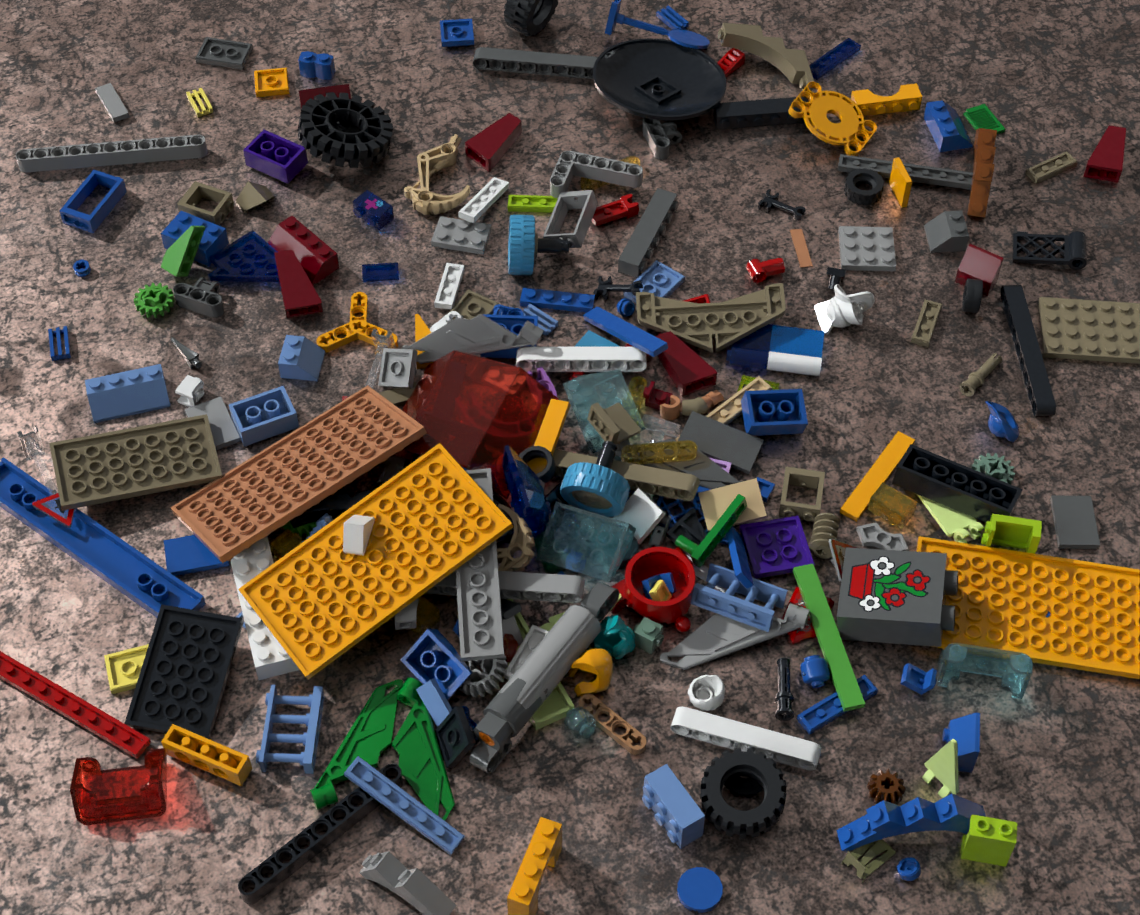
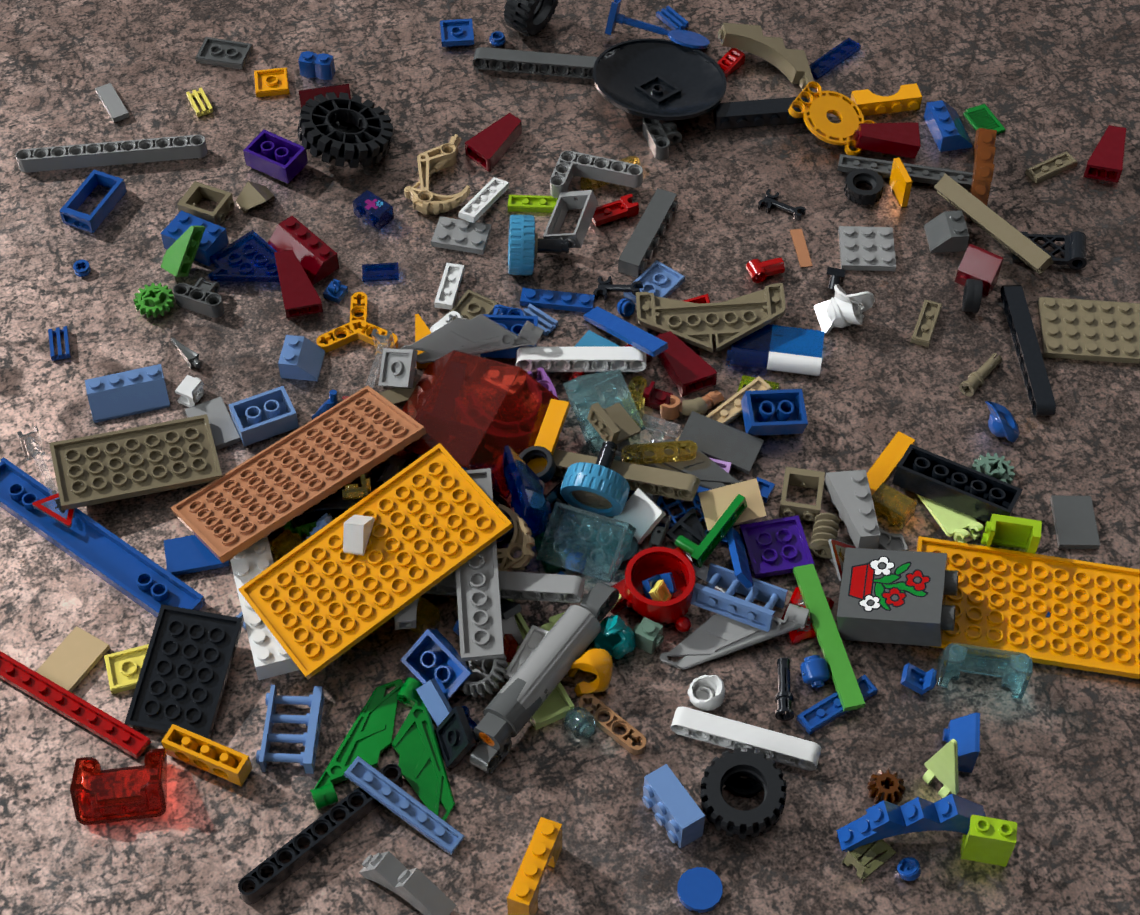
none -> tan tile [36,626,110,693]
none -> blue bar [311,390,338,419]
none -> blue tile [323,279,348,304]
none -> clear yellow bracket [342,474,371,501]
none -> blue plate [489,31,506,46]
none -> light grey wedge [823,470,881,549]
none -> dark red slope [853,122,921,159]
none -> dark tan tile [934,173,1054,275]

